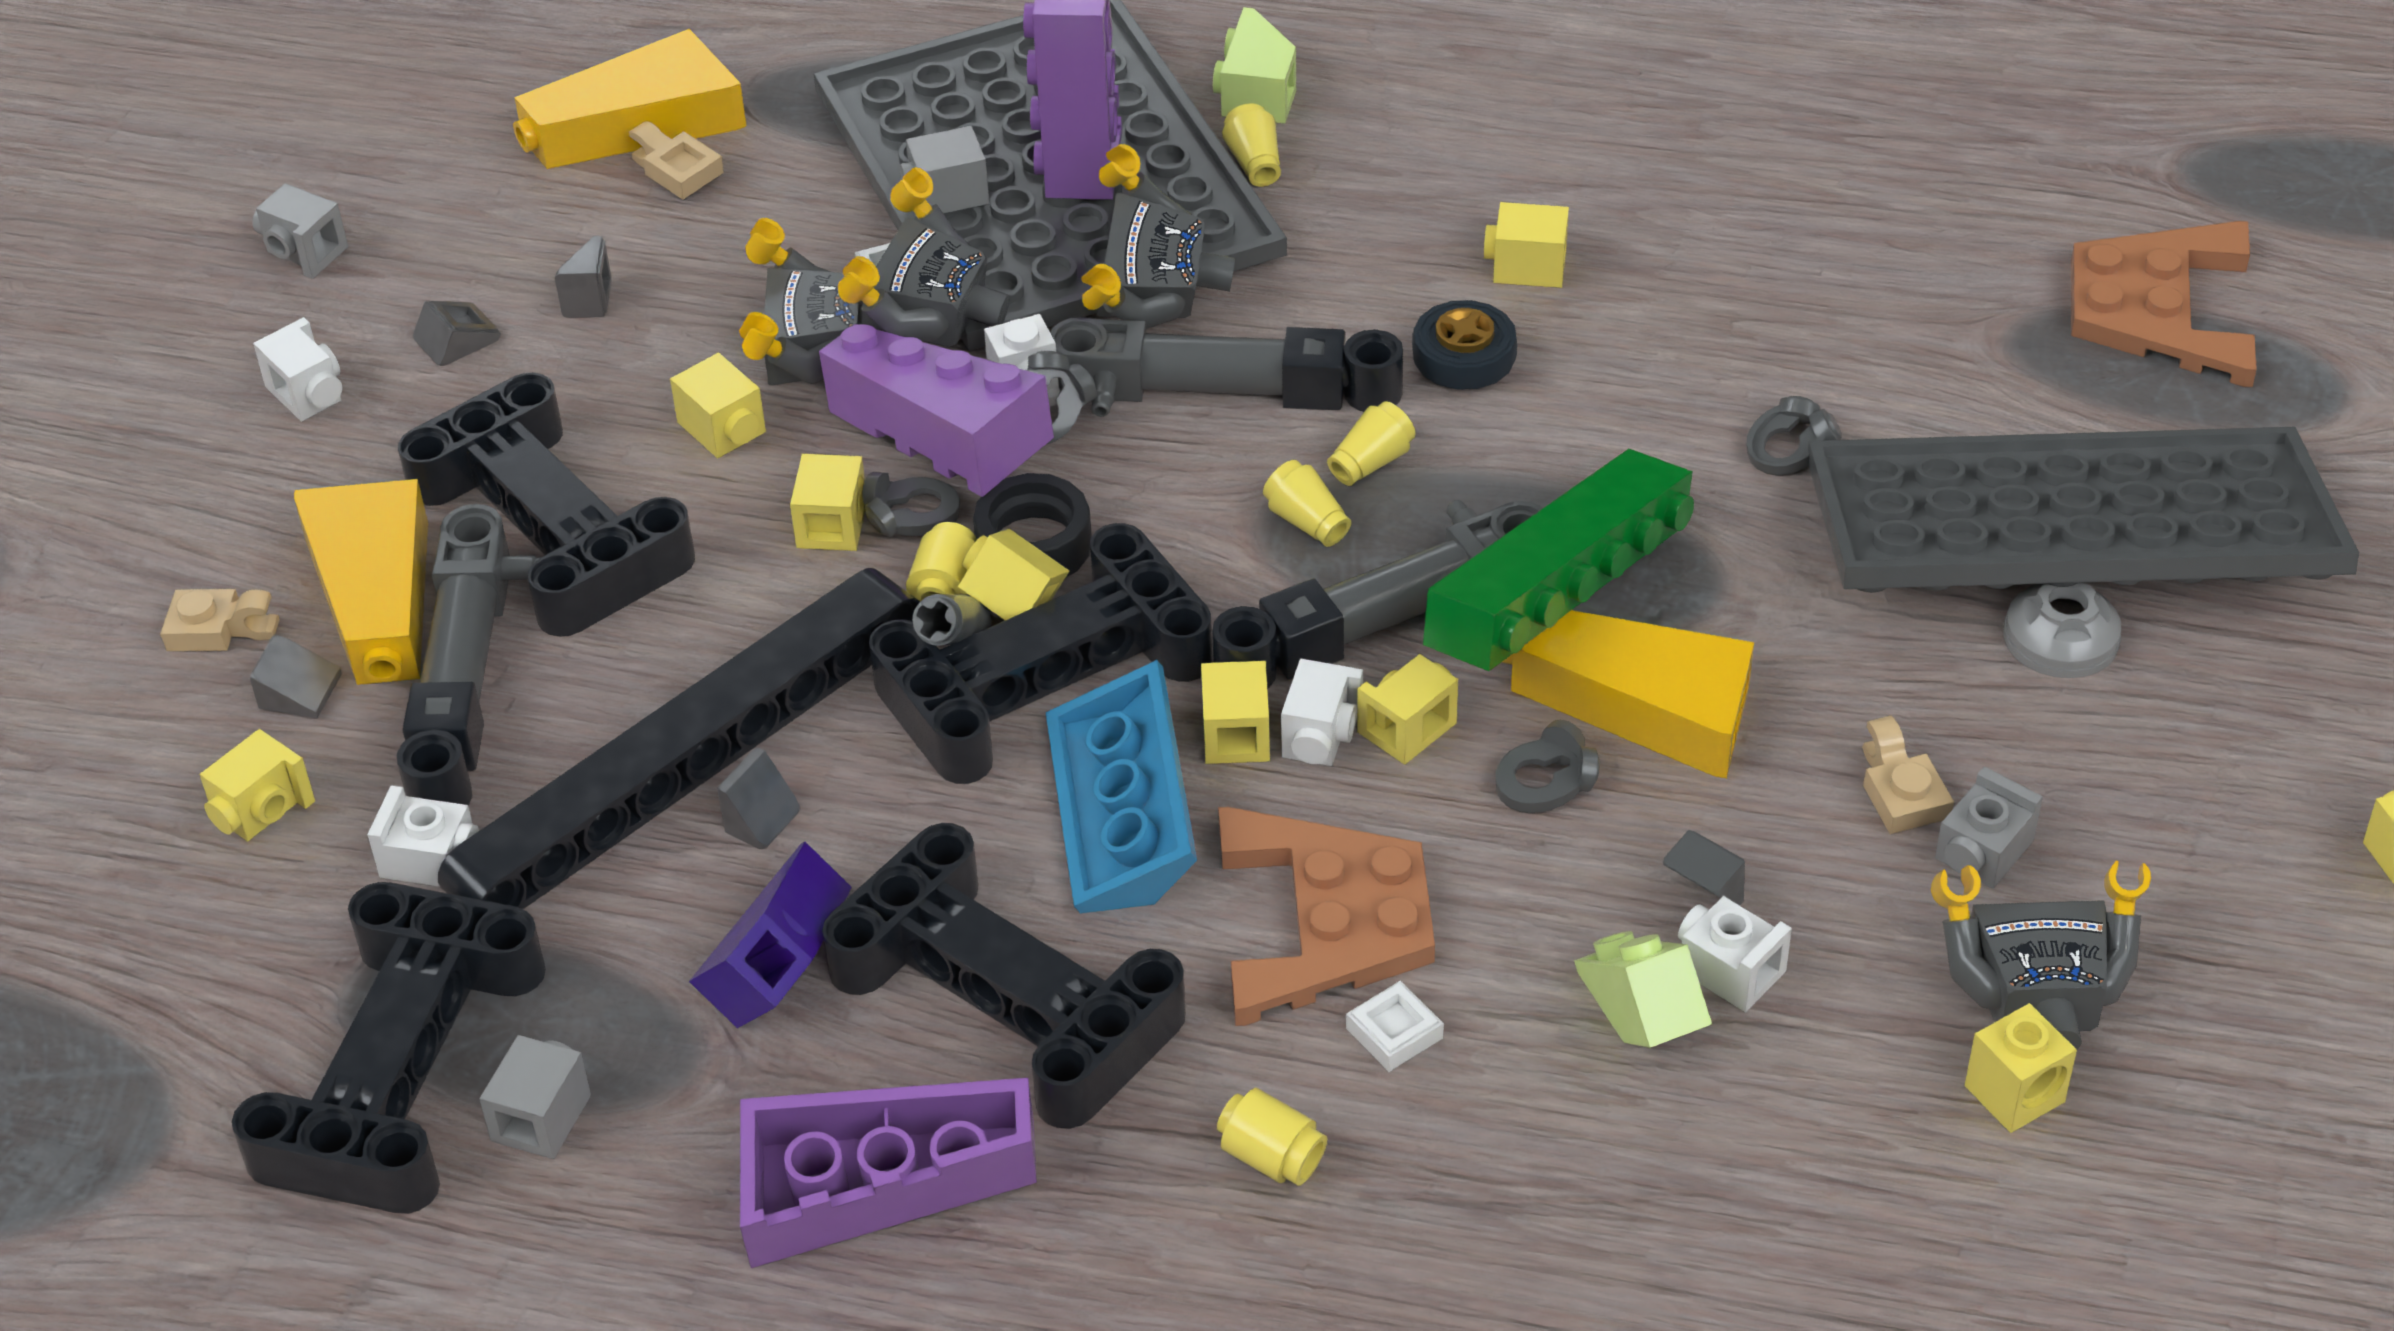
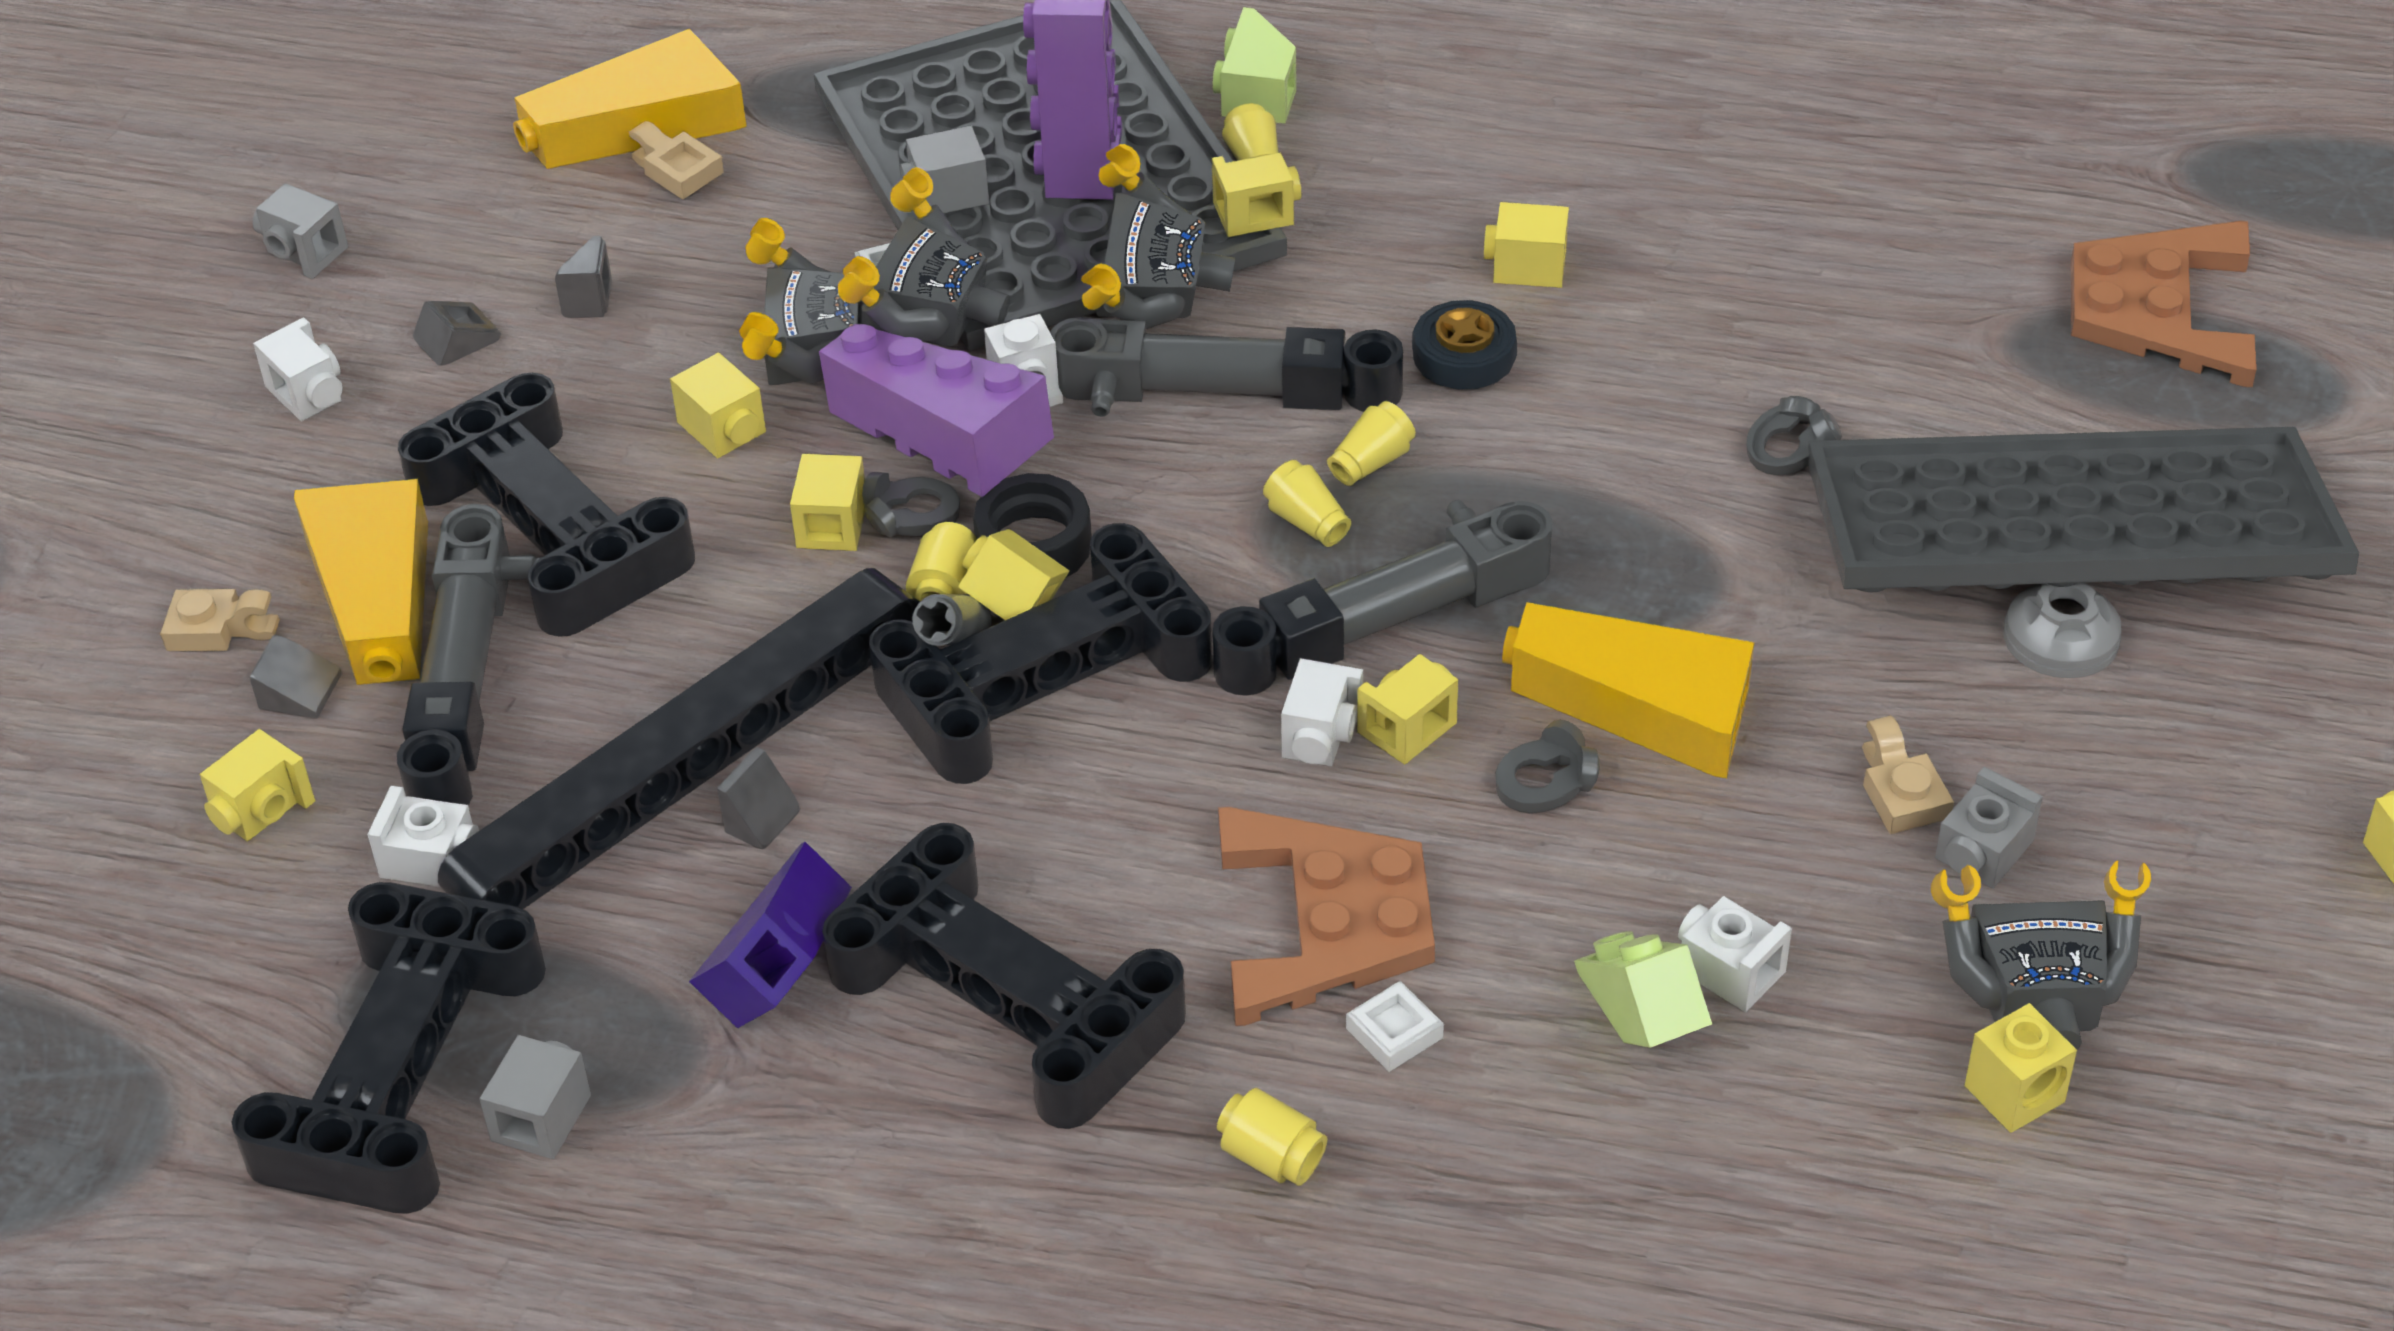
medium lavender wedge [740,1078,1037,1268] -> none
dark grey piece [1026,351,1097,444] -> none
dark azure slope [1045,660,1197,914] -> none
light yellow brick [1201,661,1270,764] -> none
green brick [1423,448,1694,671] -> none
dark grey slope [1663,830,1745,906] -> none
none -> light yellow brick [1212,152,1301,237]

